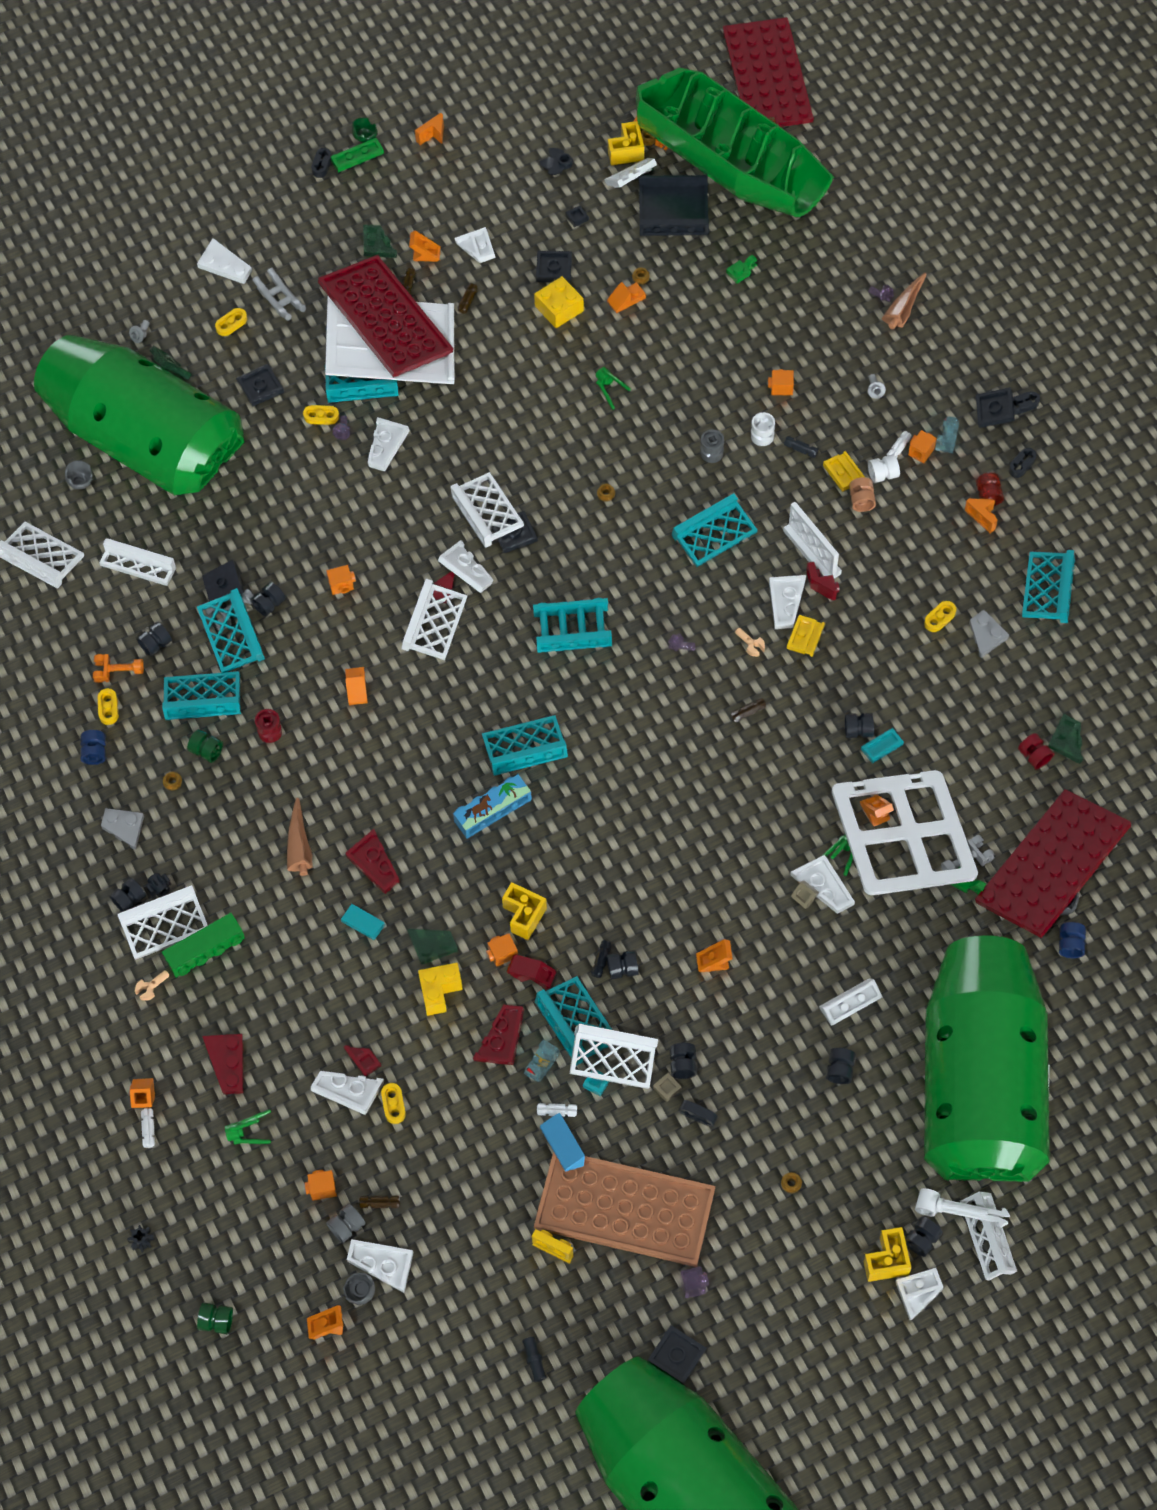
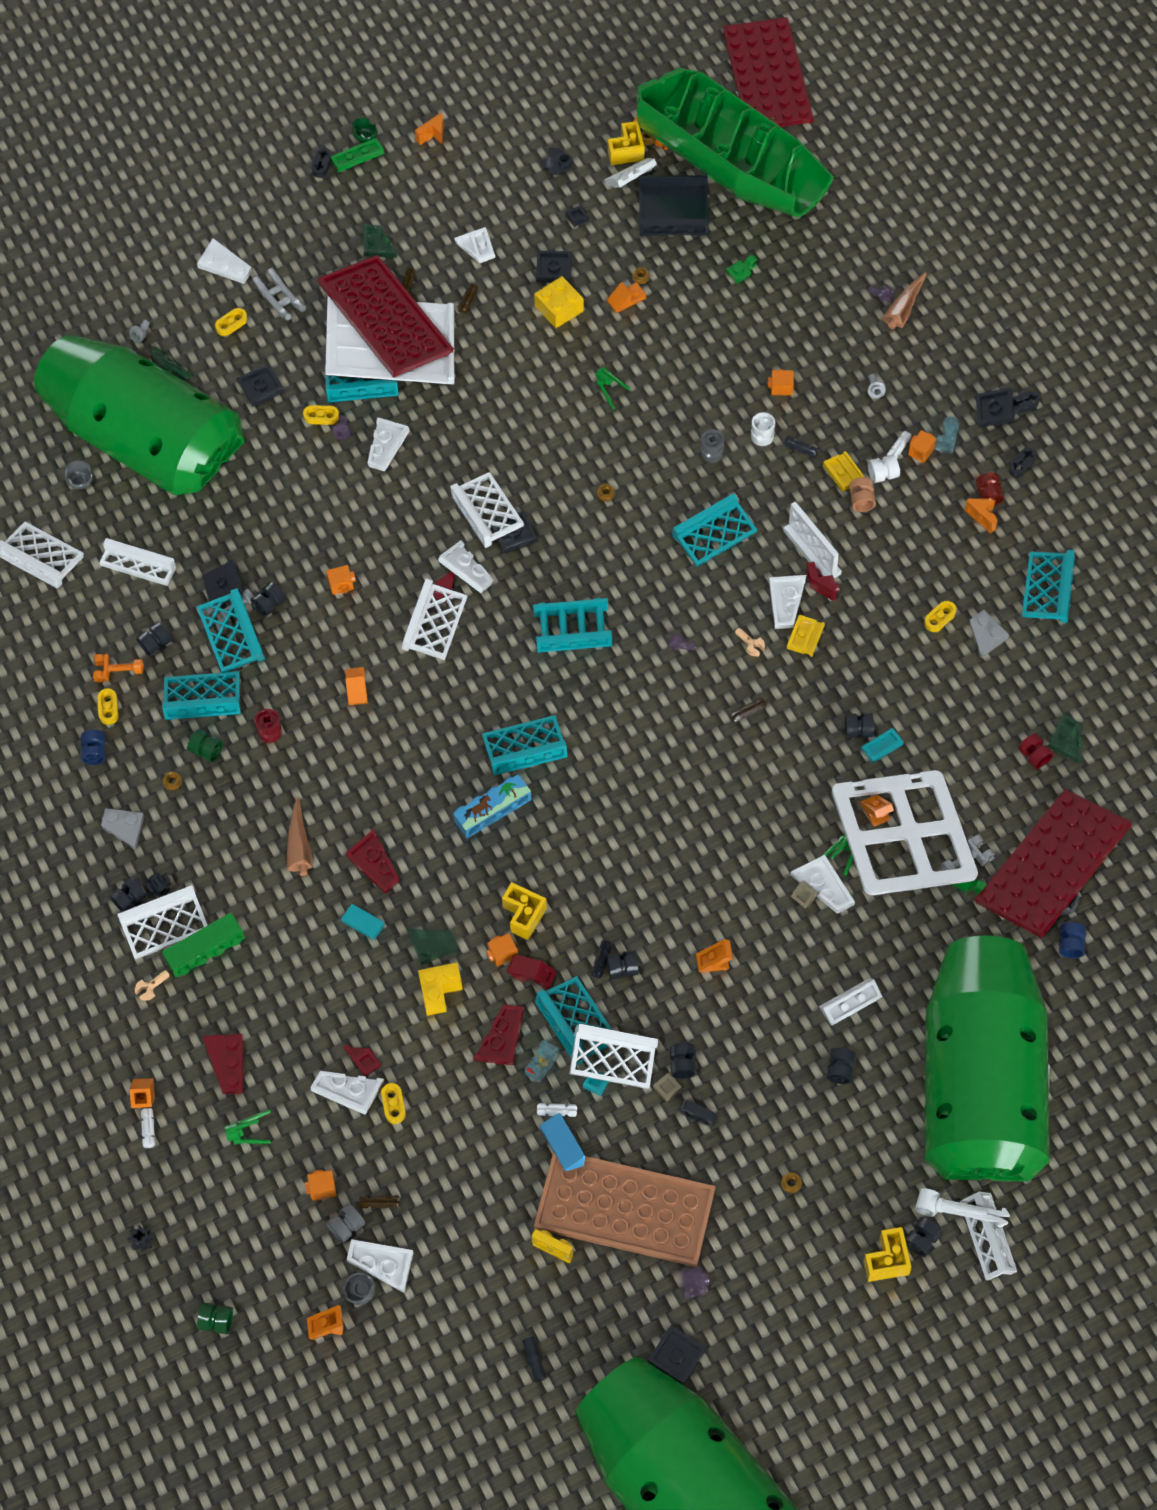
orange slope [409,230,441,262] -> none
white wing [896,1268,943,1320] -> none

